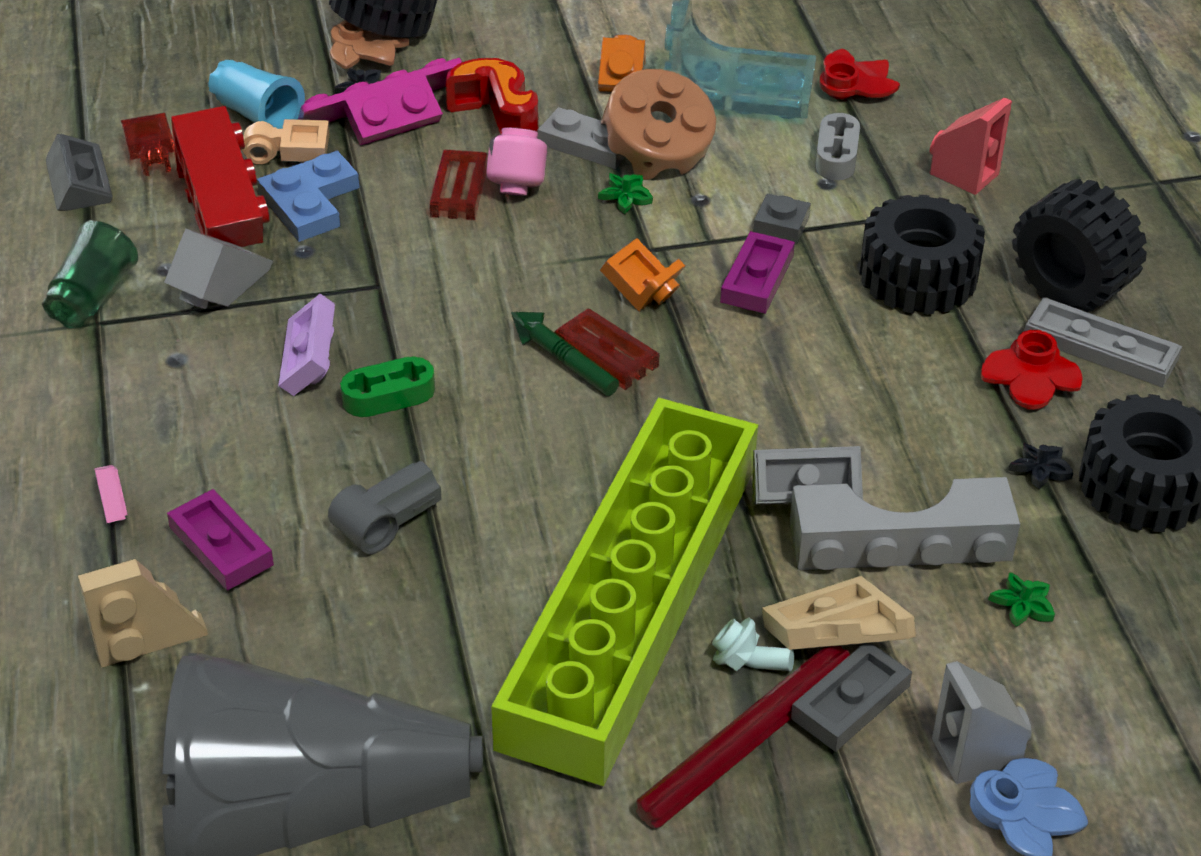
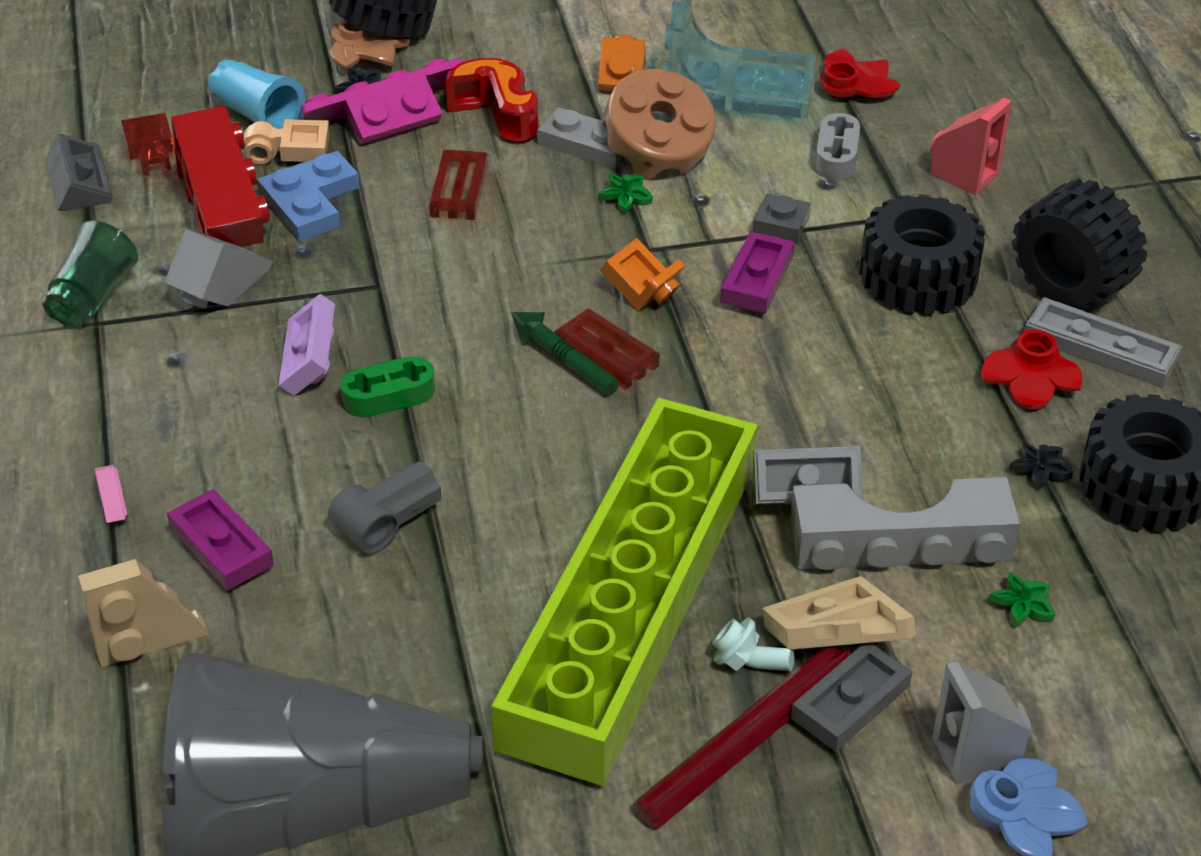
bright pink head [486,128,547,196] -> none

